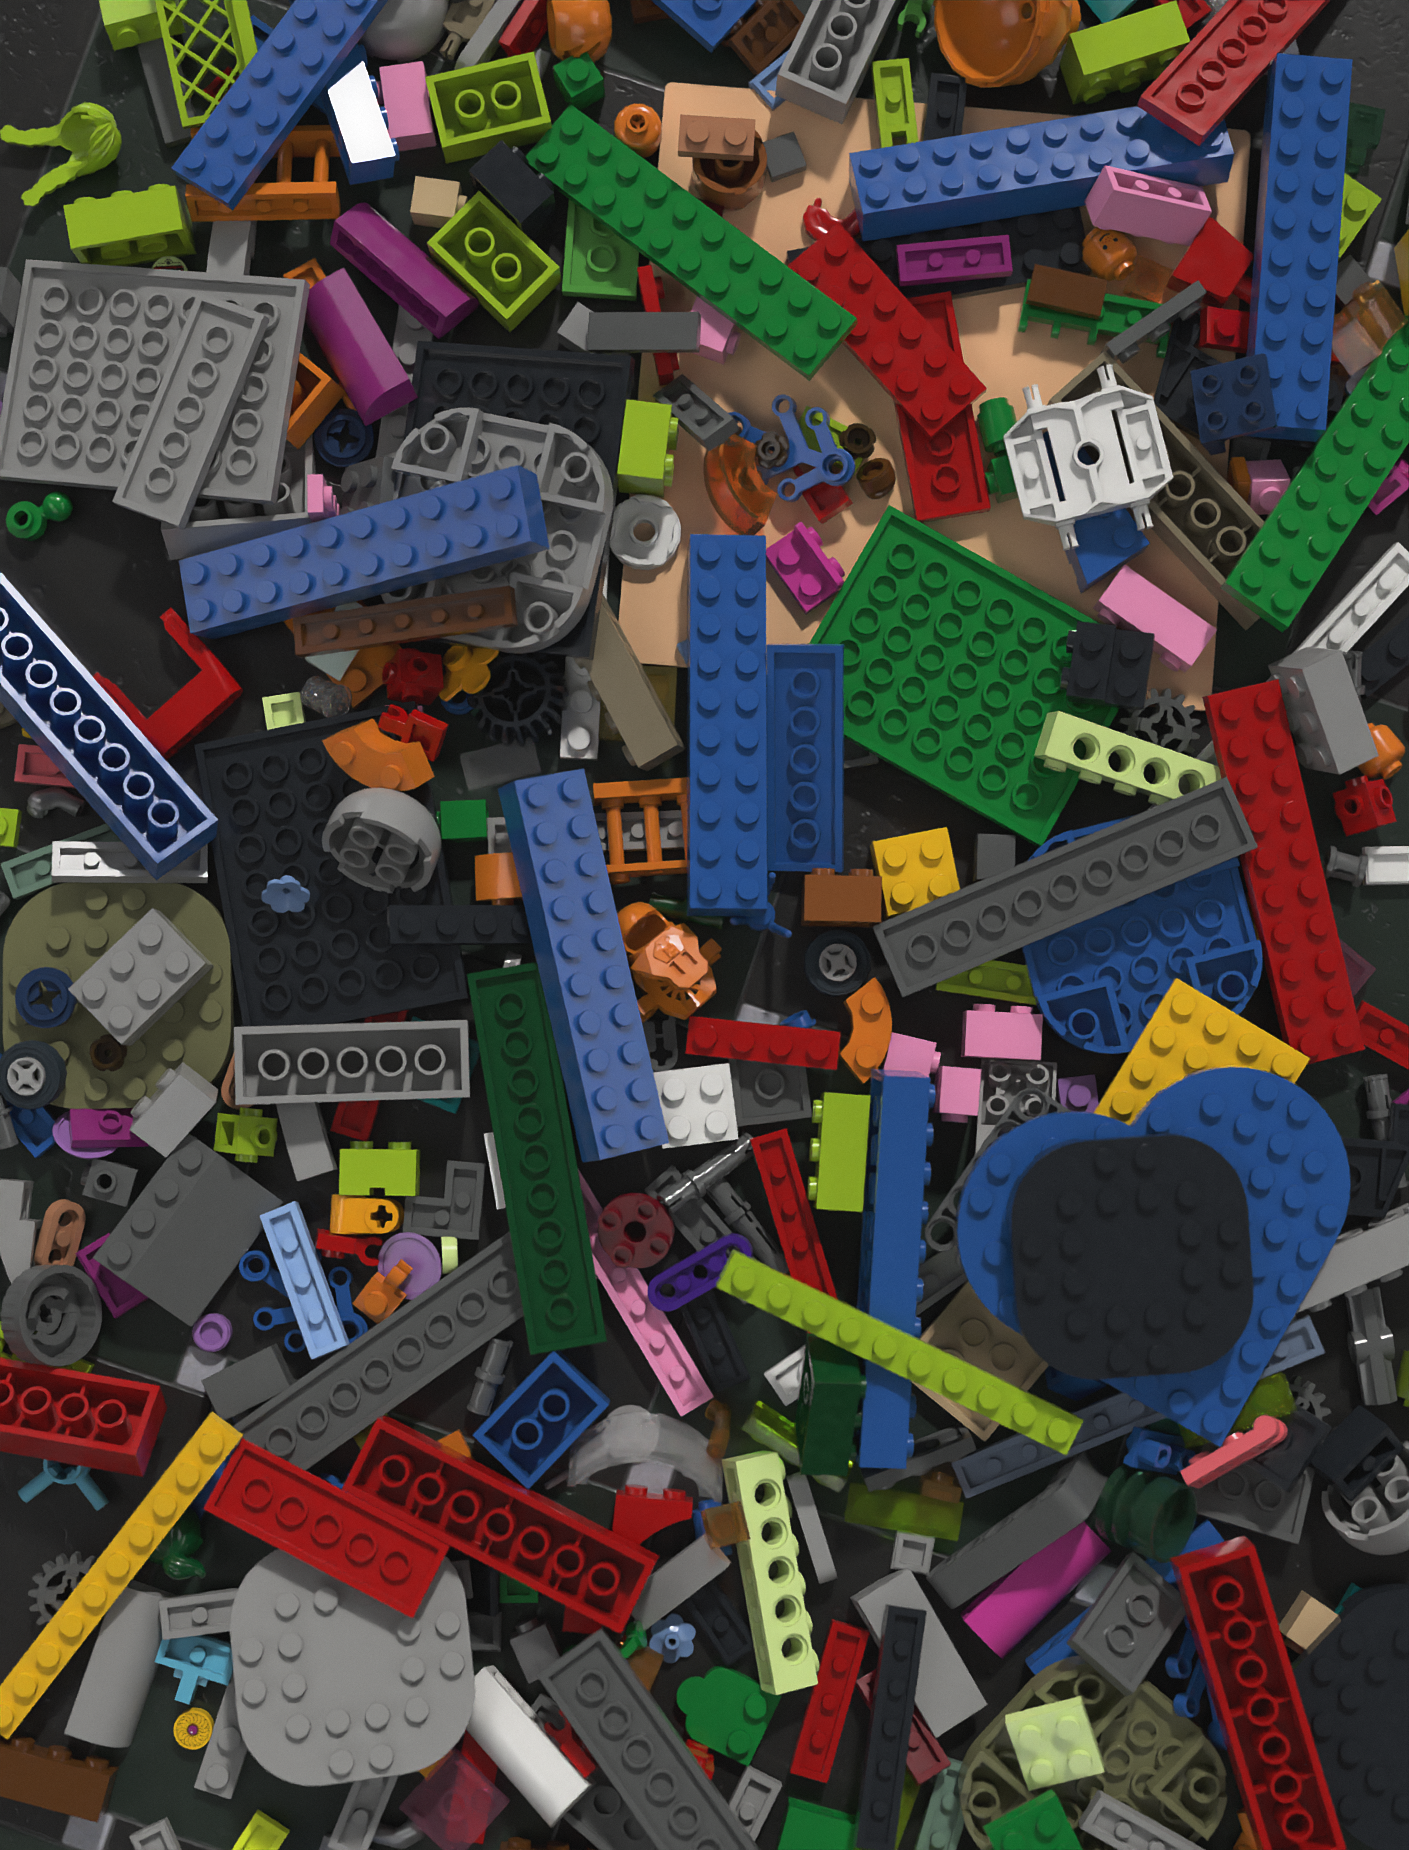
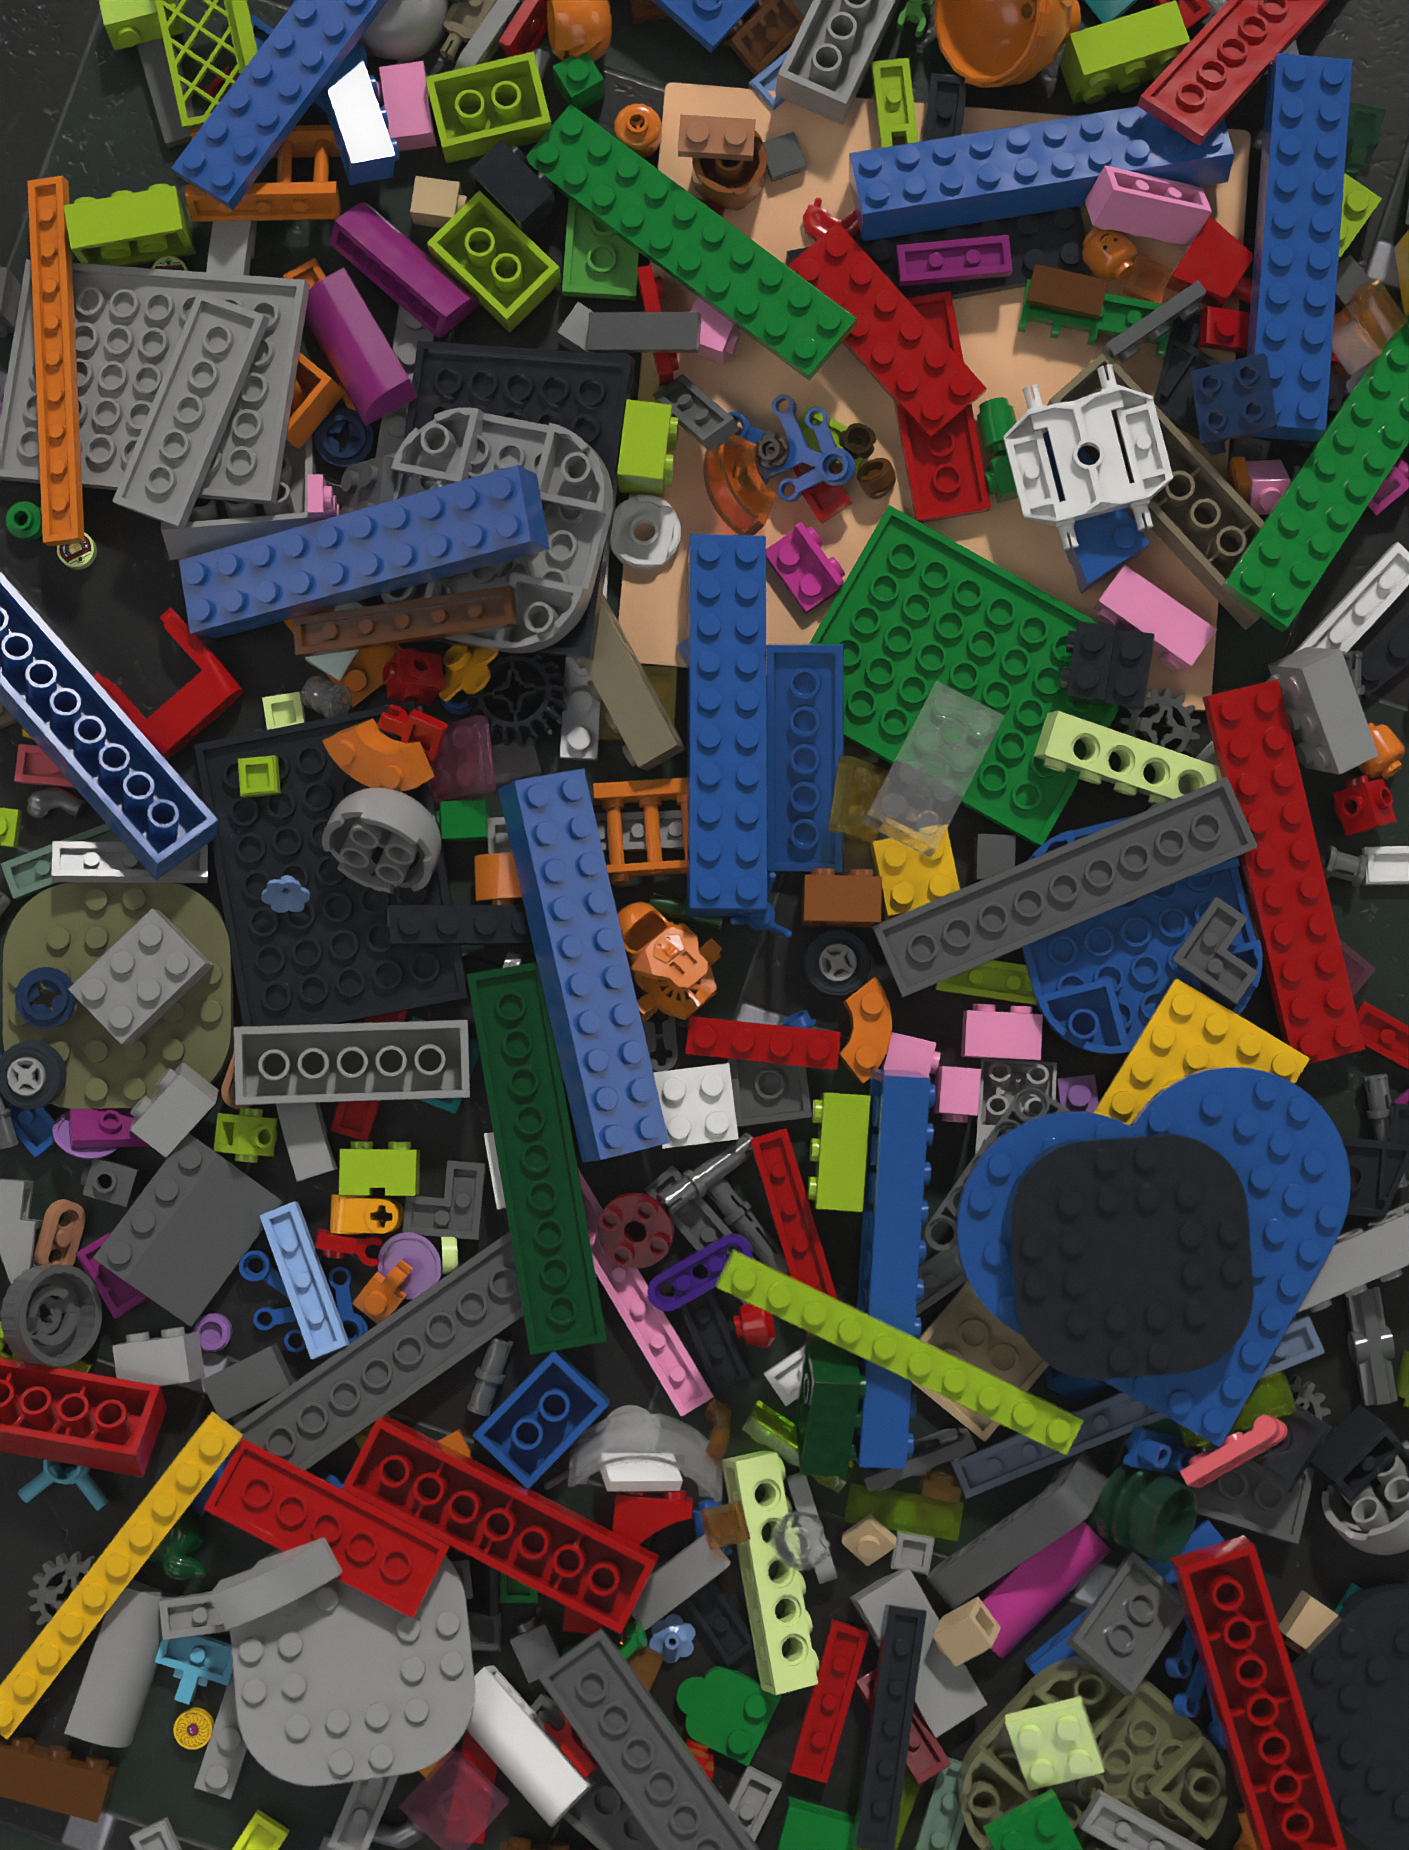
lime hair [0,102,122,207] -> none
dark brown plate [89,1034,128,1072] -> none
none -> orange plate [27,176,85,546]
none -> tile [57,533,97,570]
none -> light grey brick [112,1326,205,1386]
none -> light grey slope [208,1537,342,1630]
none -> lime tile [238,755,281,798]
none -> clear pink plate [428,715,496,803]
none -> white tile [598,1454,683,1491]
none -> red cone [733,1302,776,1348]
none -> clear hair [770,1511,831,1570]
none -> clear yellow plate [828,756,888,843]
none -> tan plate [842,1513,896,1567]
none -> clear brick [863,681,1004,858]
none -> tan brick [932,1597,1001,1667]
none -> dark grey plate [1170,897,1258,1004]

